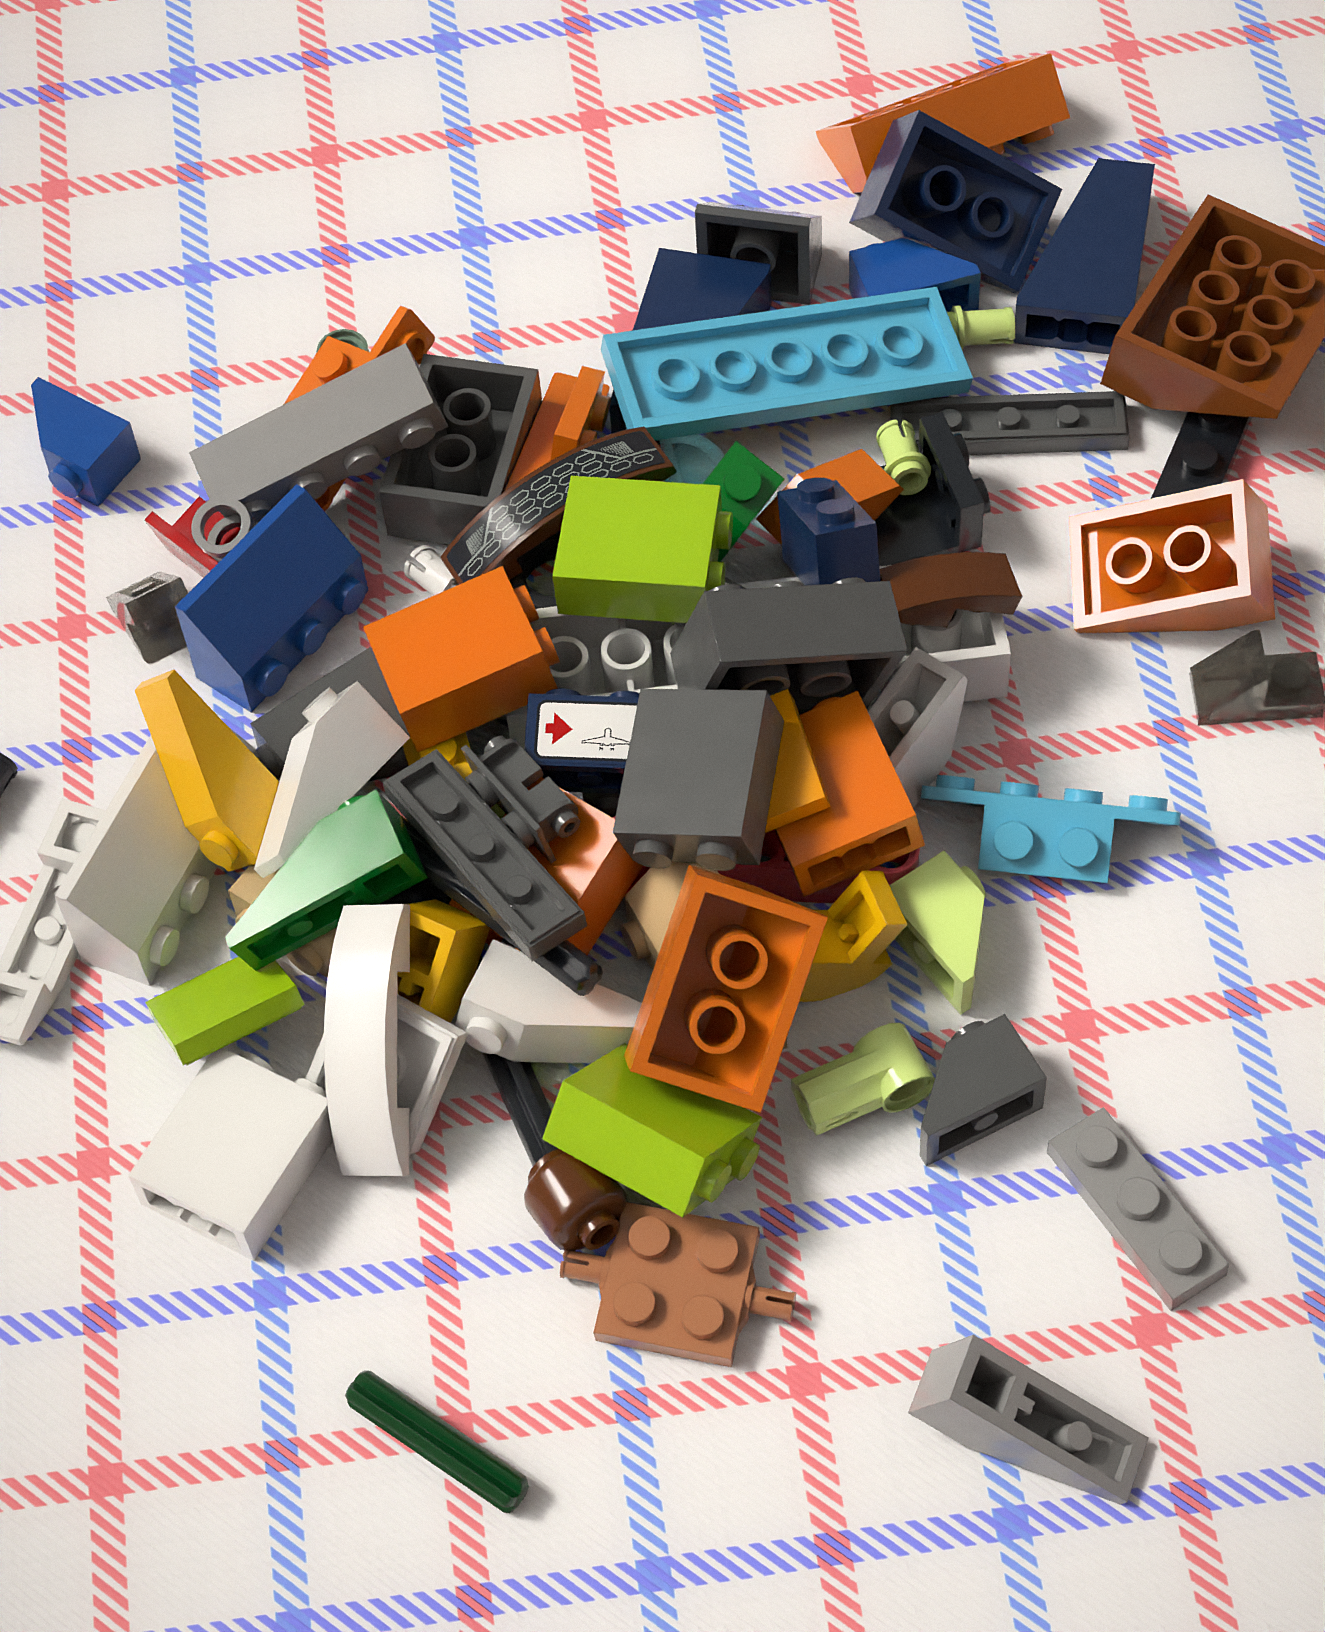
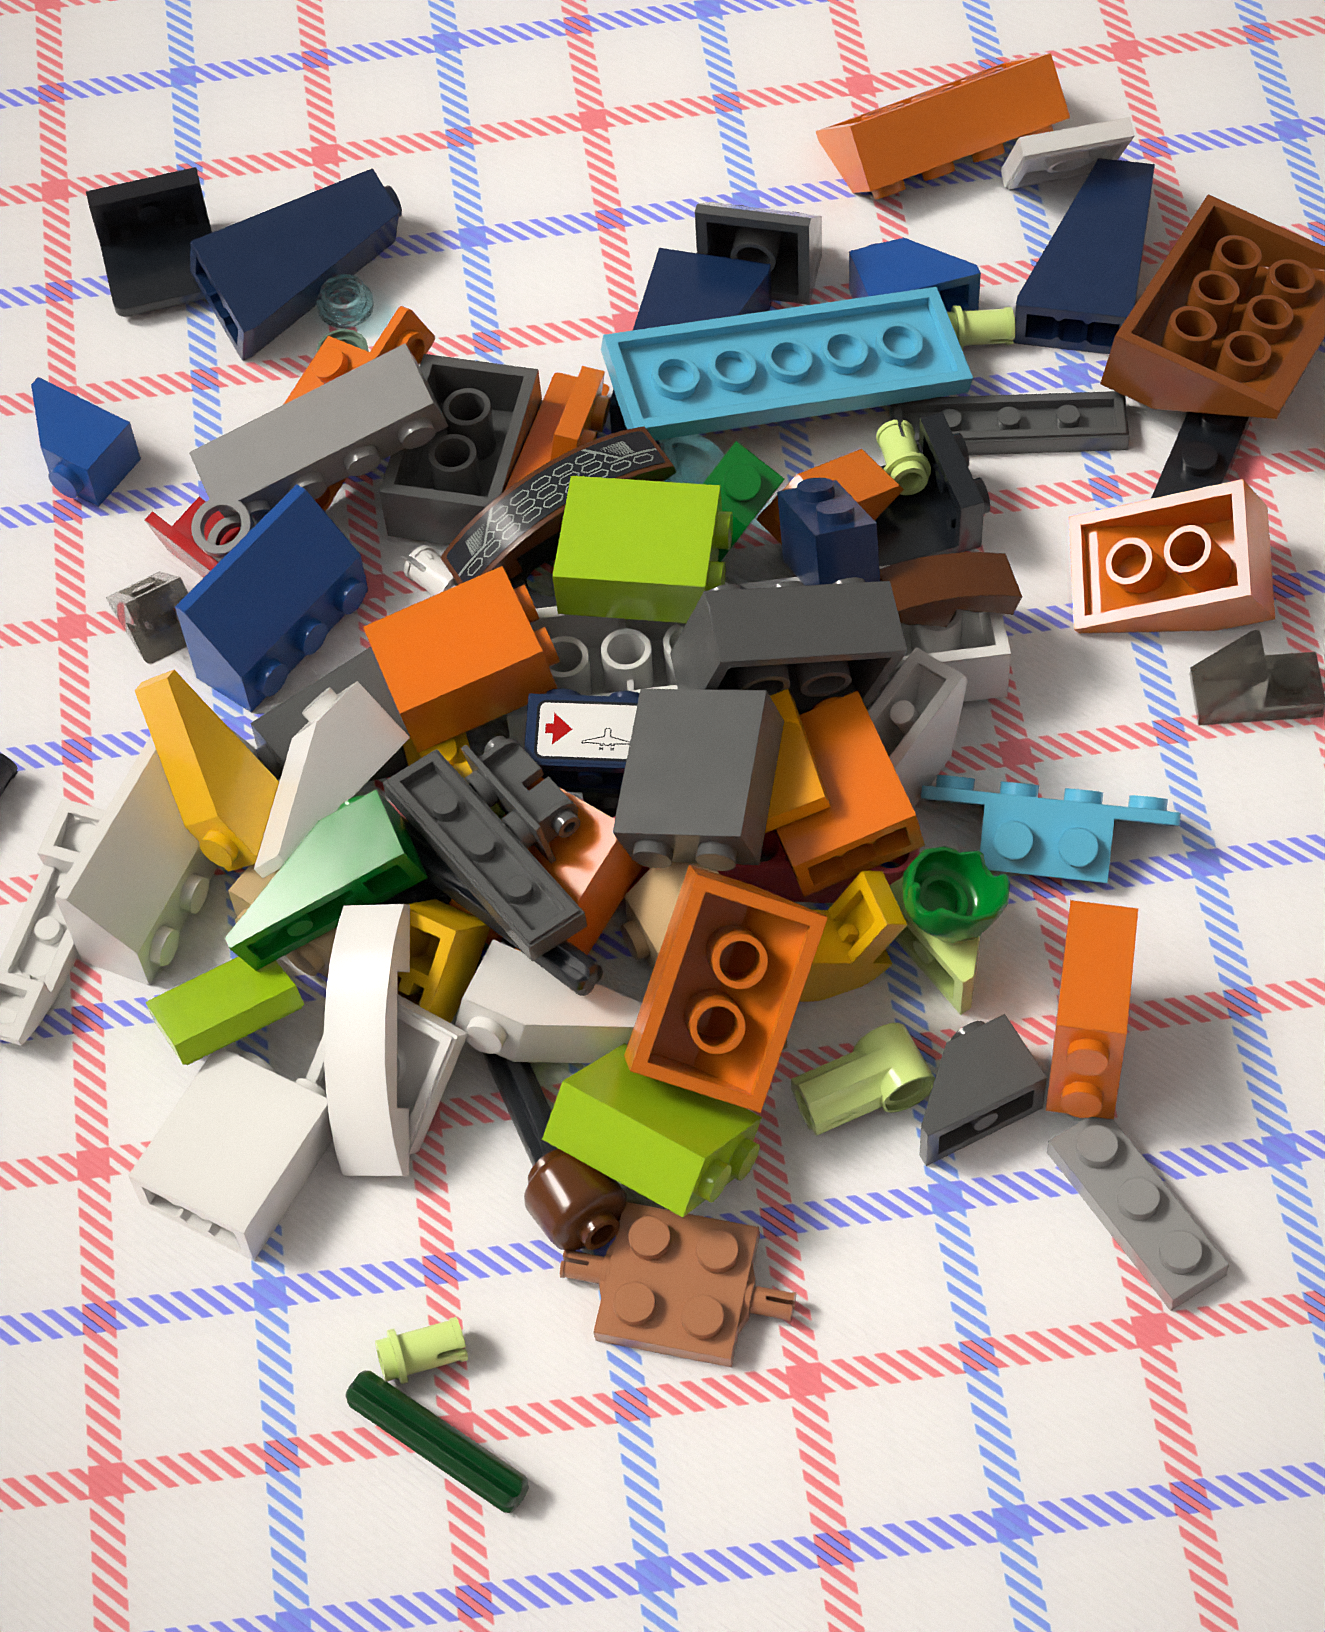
dark blue slope [849,110,1062,293] -> none
light grey slope [908,1335,1149,1504] -> none
none -> black bracket [86,167,212,317]
none -> dark blue slope [190,168,402,361]
none -> clear light blue plate [317,274,374,328]
none -> yellowish green pin [375,1317,468,1384]
none -> green hair [902,846,1010,943]
none -> white tile [1000,117,1135,190]
none -> orange brick [1046,900,1139,1120]

